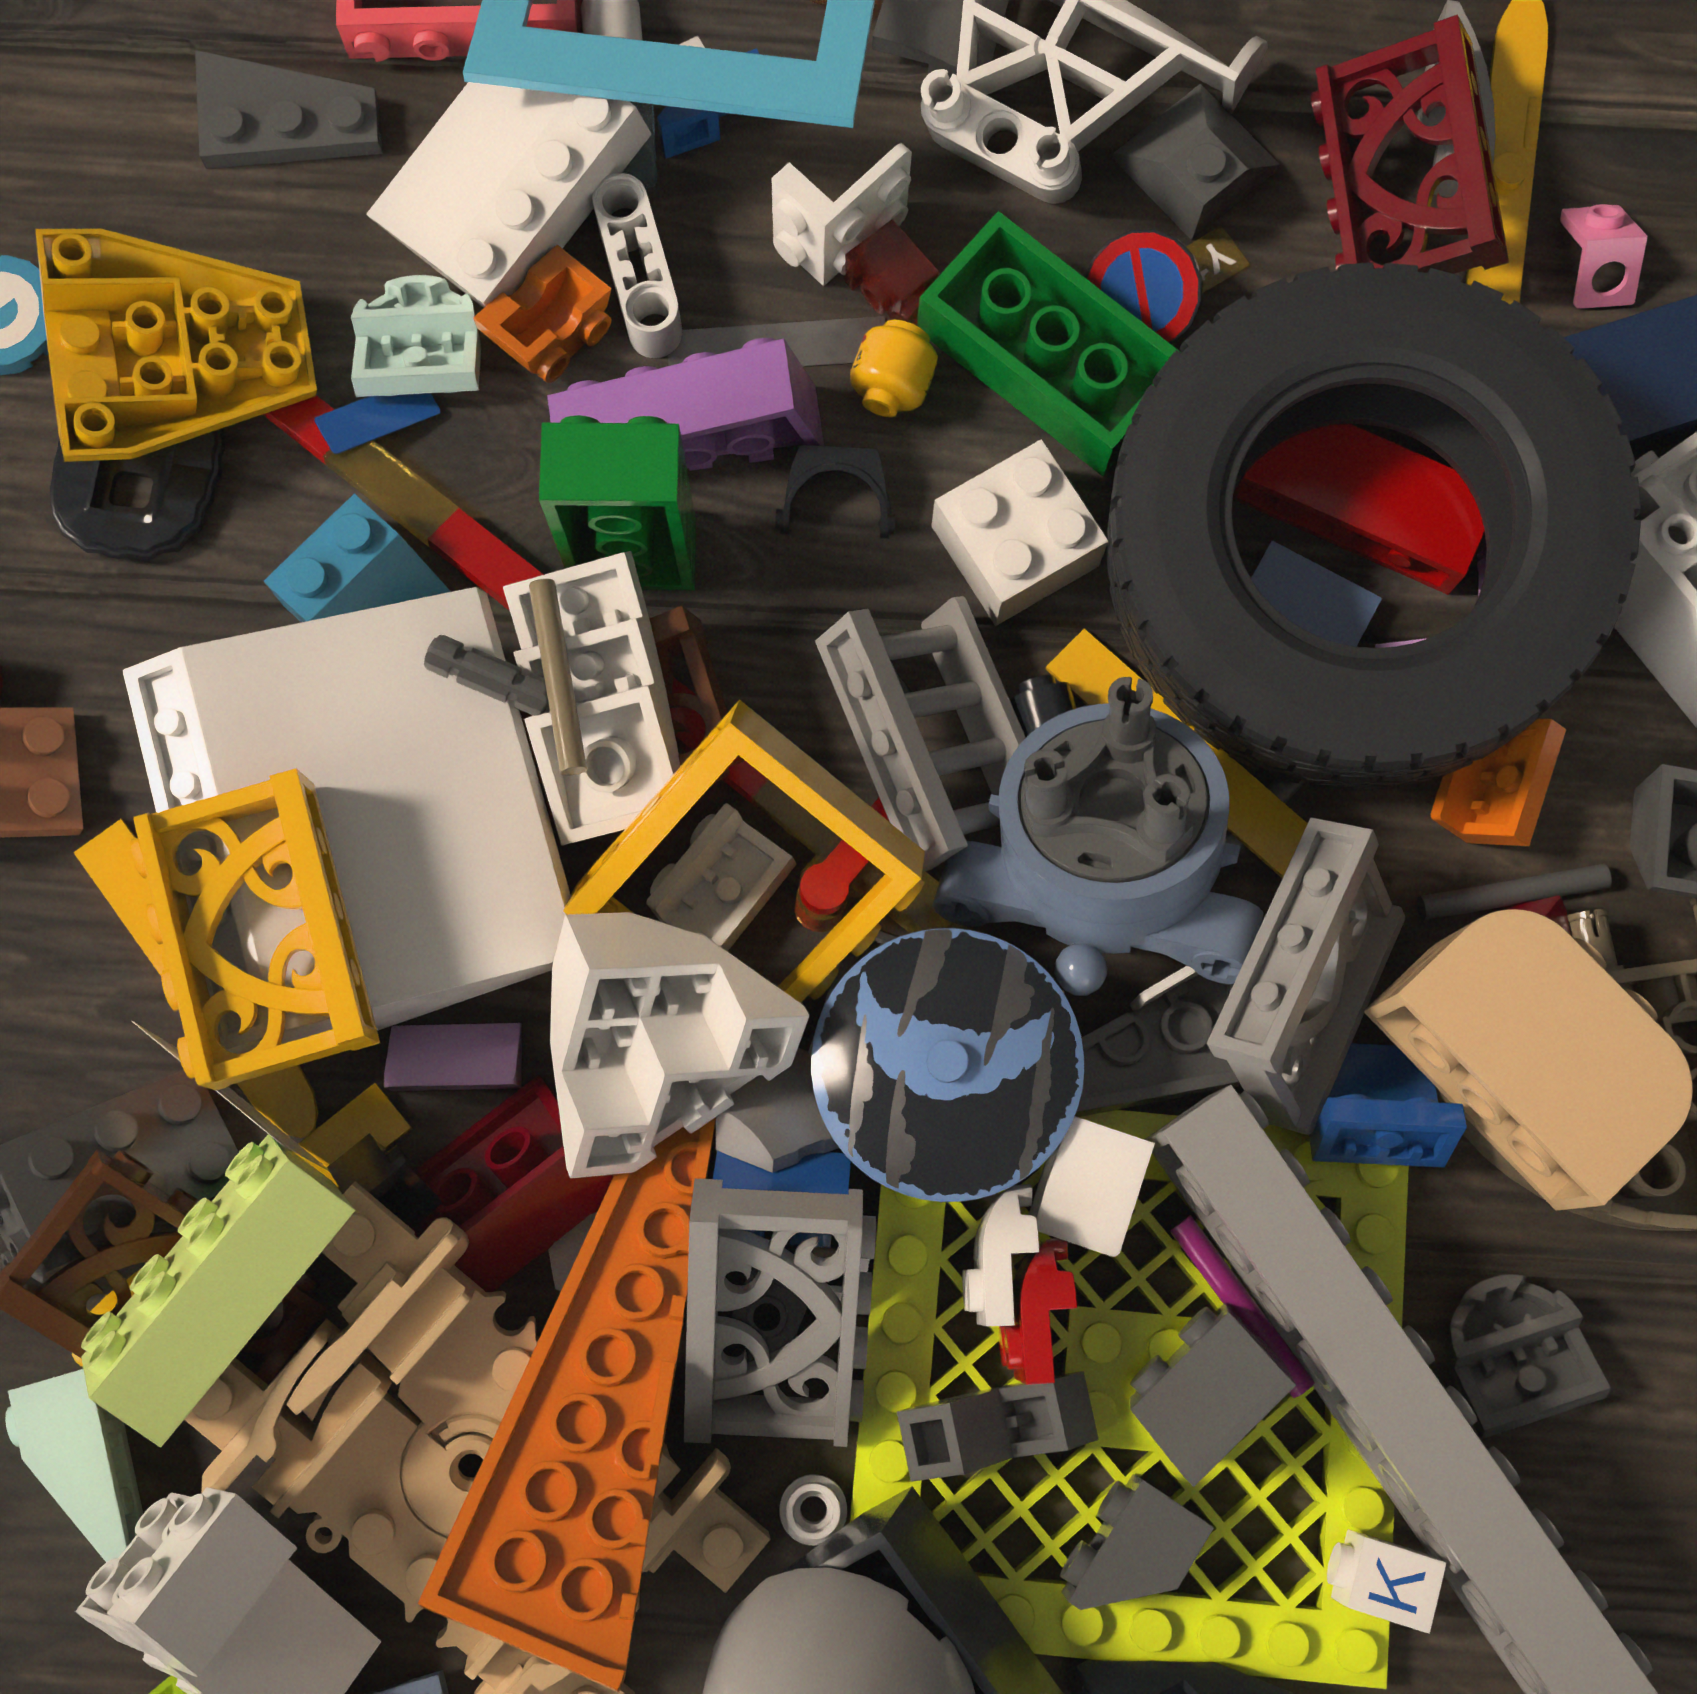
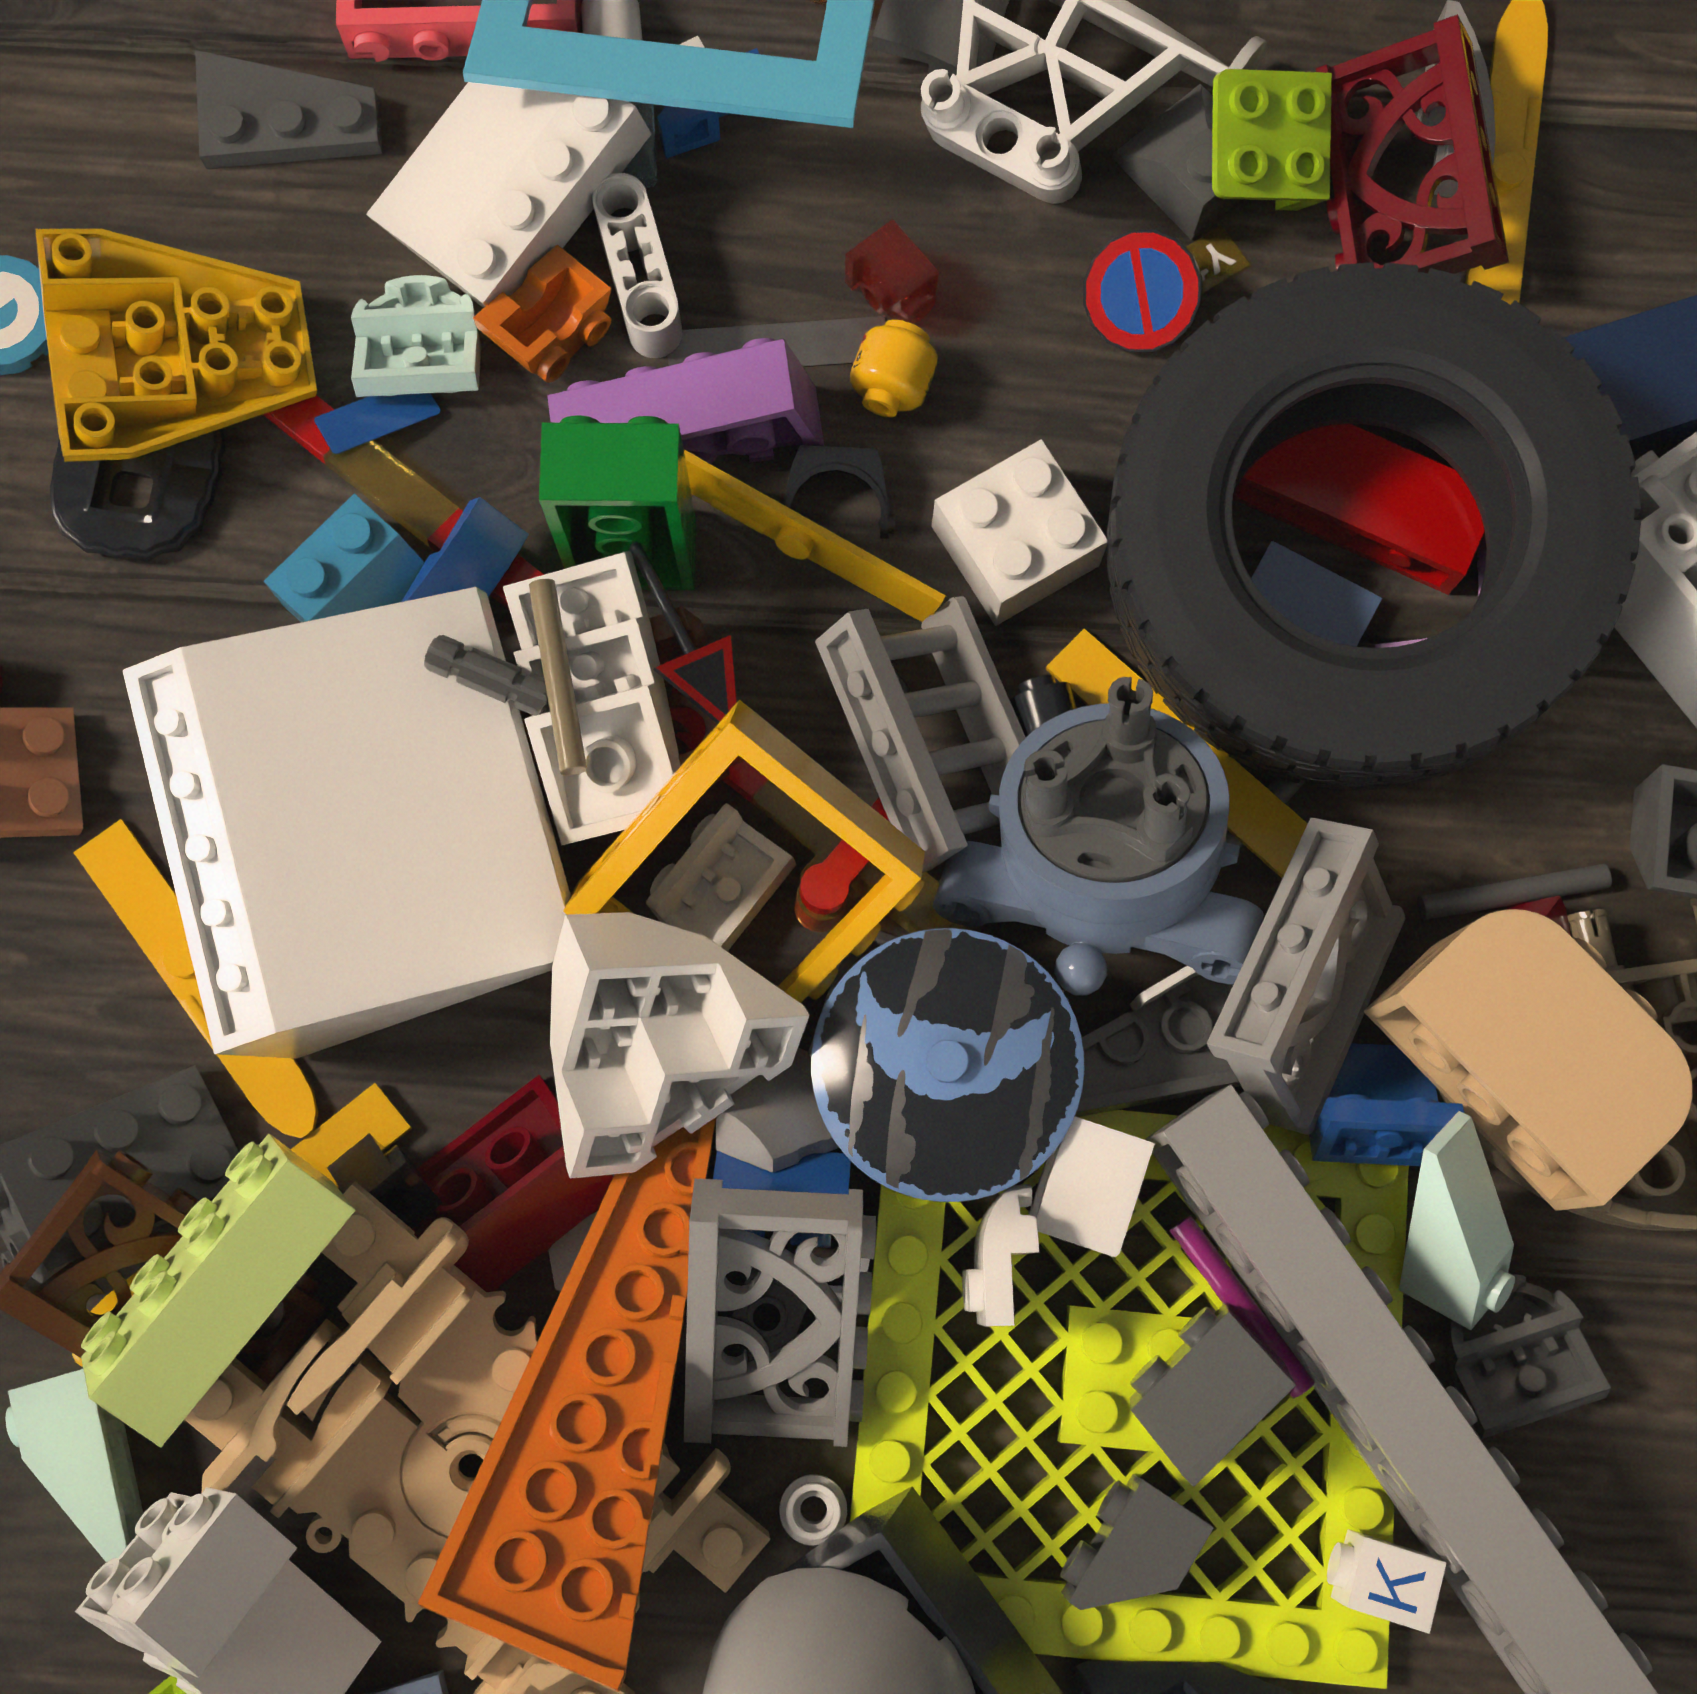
yellow fence [130,768,380,1090] -> none
white sticker [132,1021,329,1171] -> none
lavender slope [384,1023,522,1091] -> none
white bracket [772,143,912,286] -> none
dark grey brick [897,1371,1099,1481] -> none
green brick [917,211,1181,477] -> none
red slope [999,1238,1077,1385] -> none
orange bracket [1431,719,1566,846] -> none
bright pink bracket [1560,204,1648,309] -> none
none -> blue slope [401,497,529,602]
none -> piece [630,542,737,724]
none -> yellow piece [684,450,946,622]
none -> lime bracket [1212,69,1332,211]
none -> light aqua slope [1399,1111,1515,1330]

